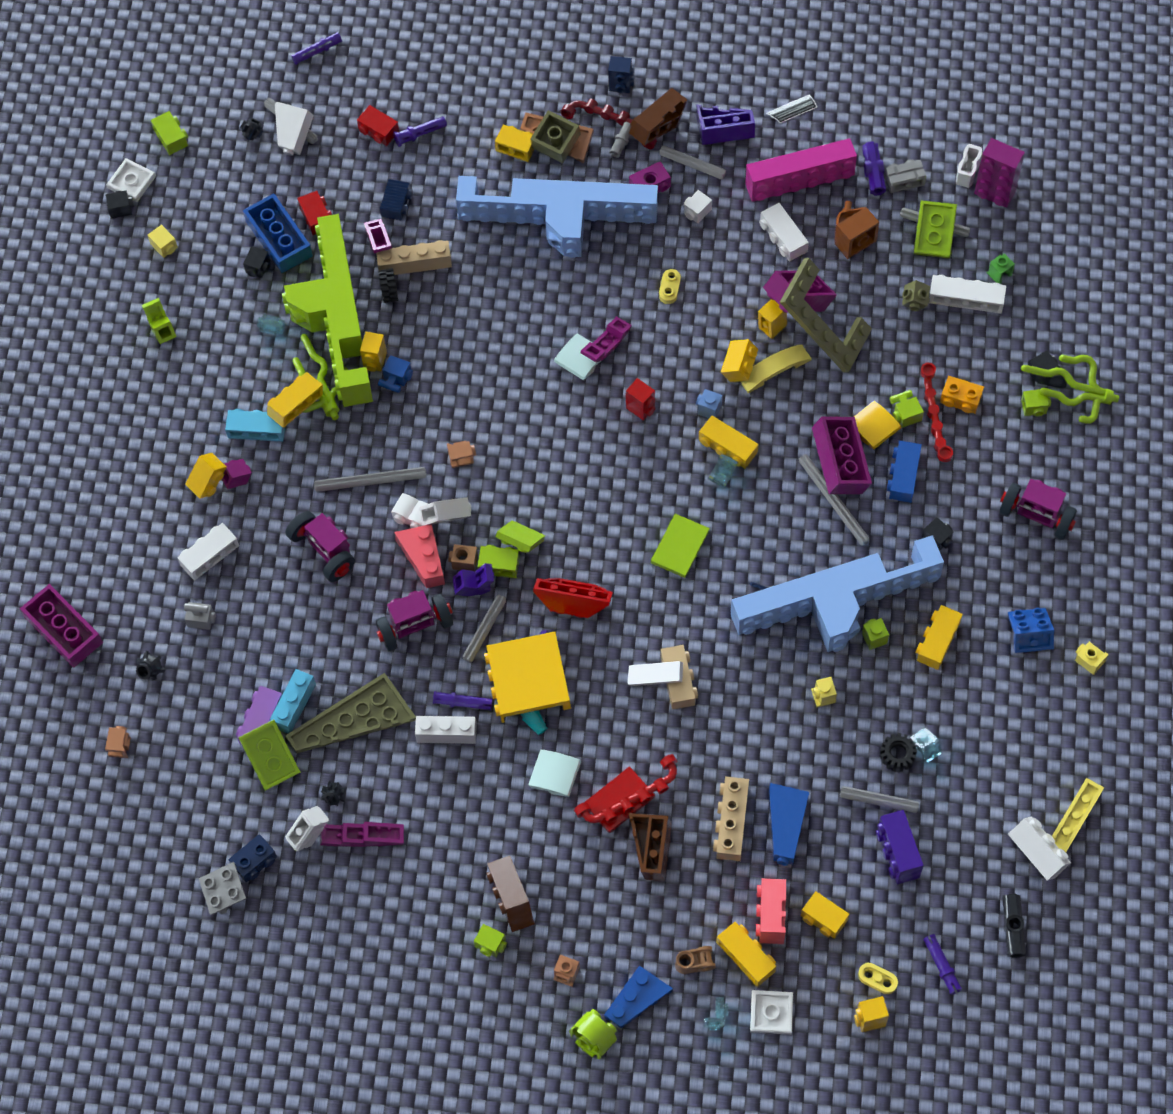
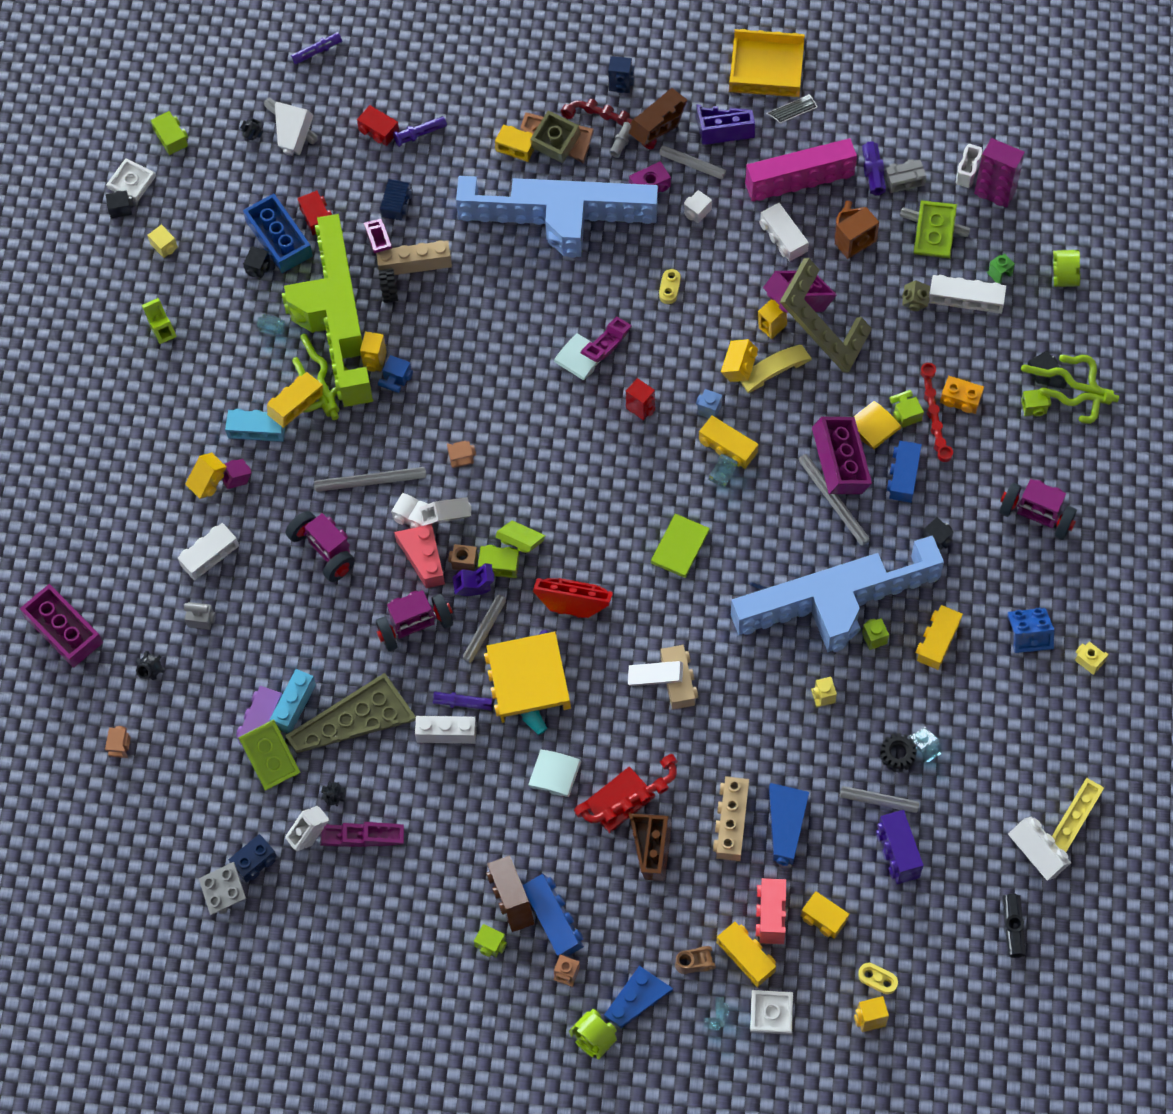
dark purple pin [923,934,962,995] -> none
none -> blue brick [522,874,584,957]
none -> yellow panel [729,29,805,97]
none -> lime brick [1053,250,1080,287]

